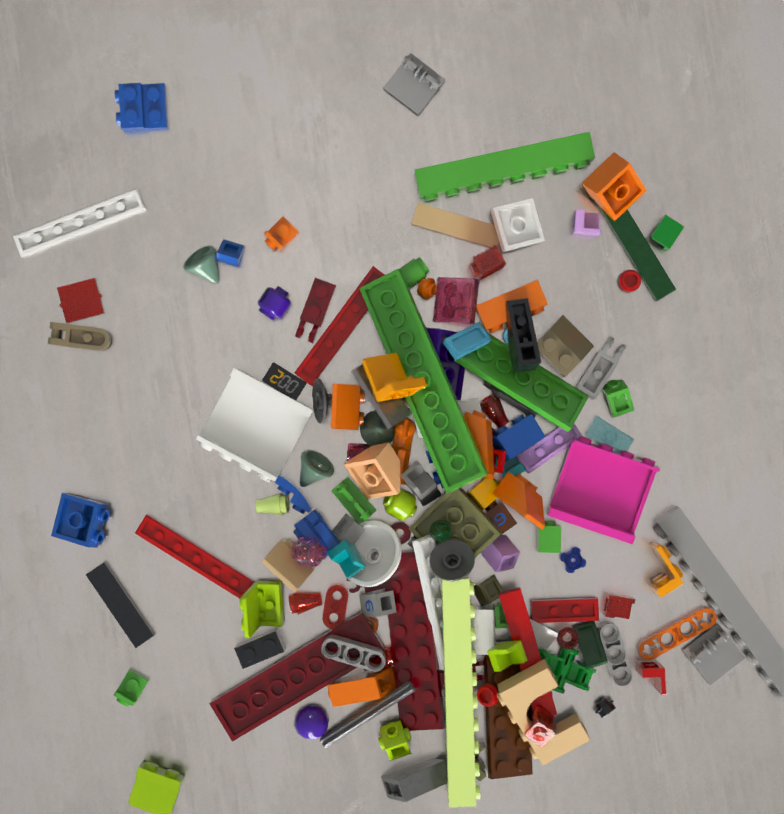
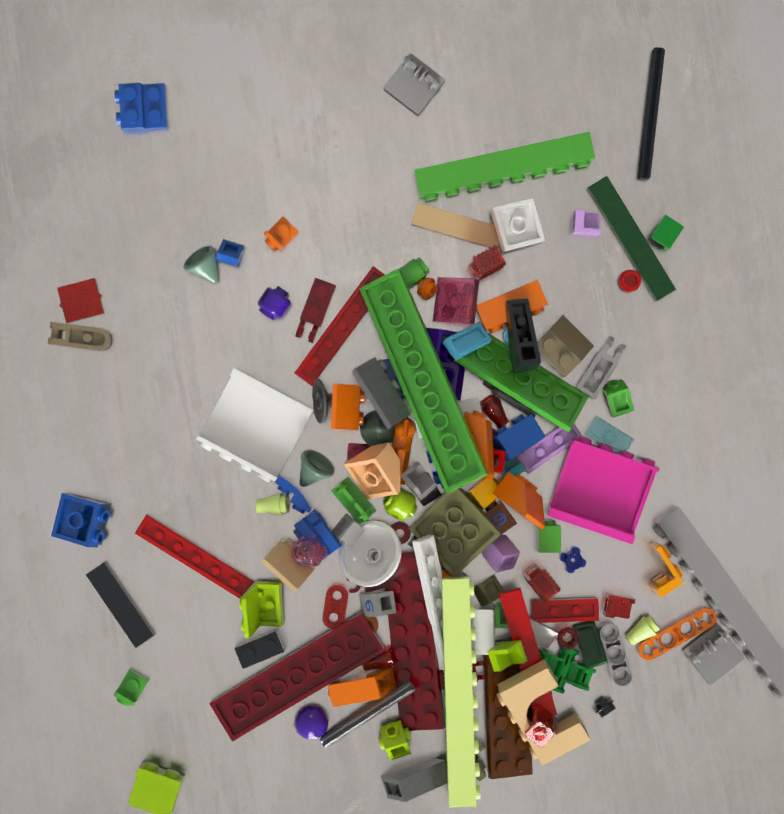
white tile [13,188,146,257] -> none
black sticker [262,362,307,400] -> none
clear red cone [288,592,322,615] -> none
light grey beam [321,635,386,672] -> none
teal panel [327,540,366,578] -> none
light orange bracket [362,353,427,402] -> none
dark green plate [430,520,452,542] -> none
dark grey dish [430,540,475,581] -> none
red plate [477,684,499,707] -> none
orange slope [582,152,647,221] -> none
red panel [635,661,666,695] -> none
none -> clear red brick [524,564,561,603]
none -> yellowish green cone [625,615,660,645]
none -> black axle [638,47,665,180]

